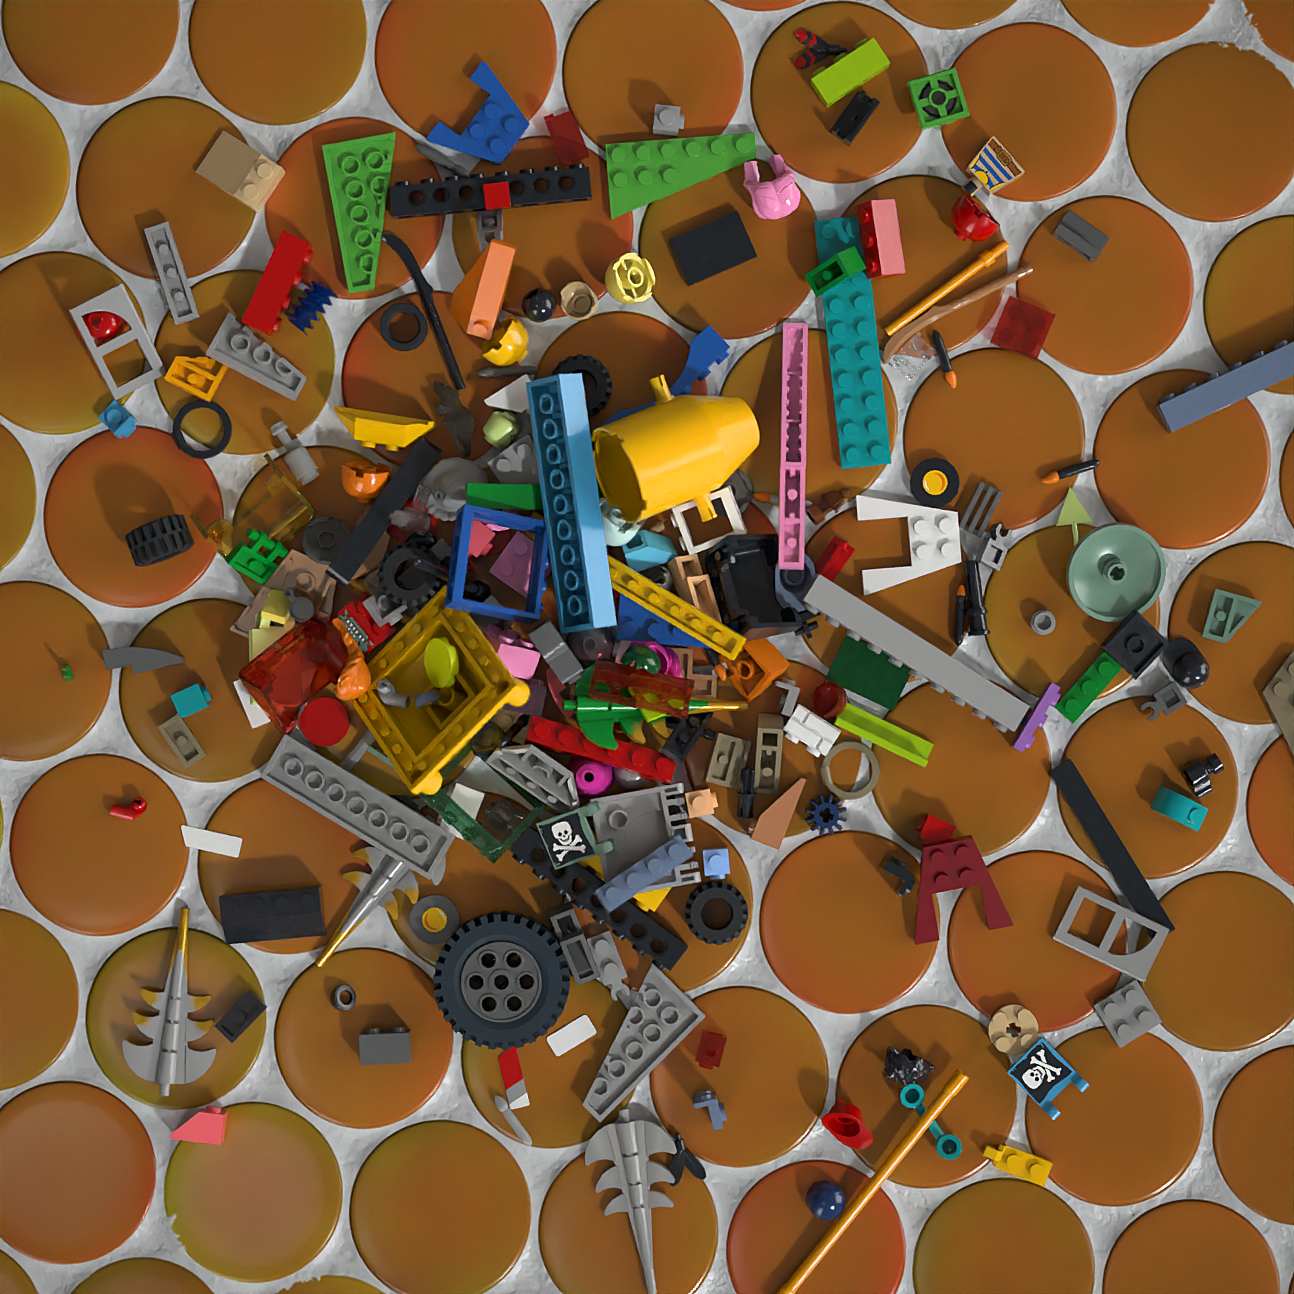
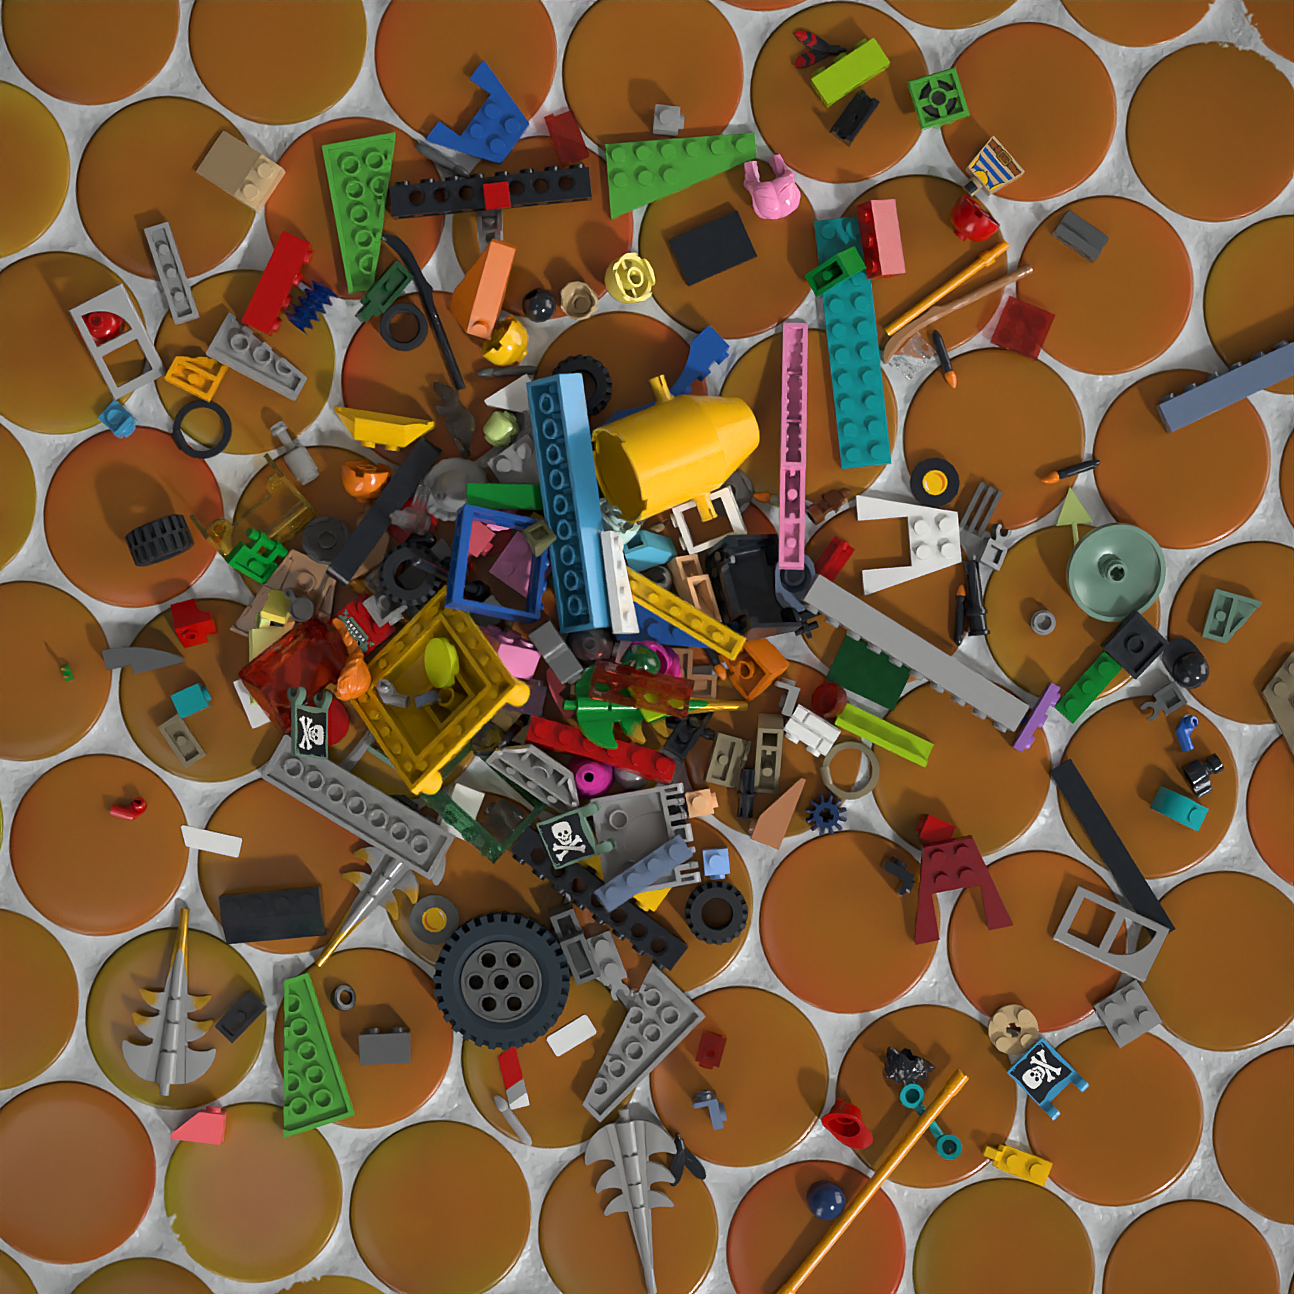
none -> red brick [171,598,217,649]
none -> bright green wing [283,972,355,1139]
none -> flag [287,687,332,759]
none -> dark green hinge [354,260,414,323]
none -> olive slope [522,519,557,557]
none -> white wing [601,531,640,634]
none -> blue arm [1175,715,1199,752]

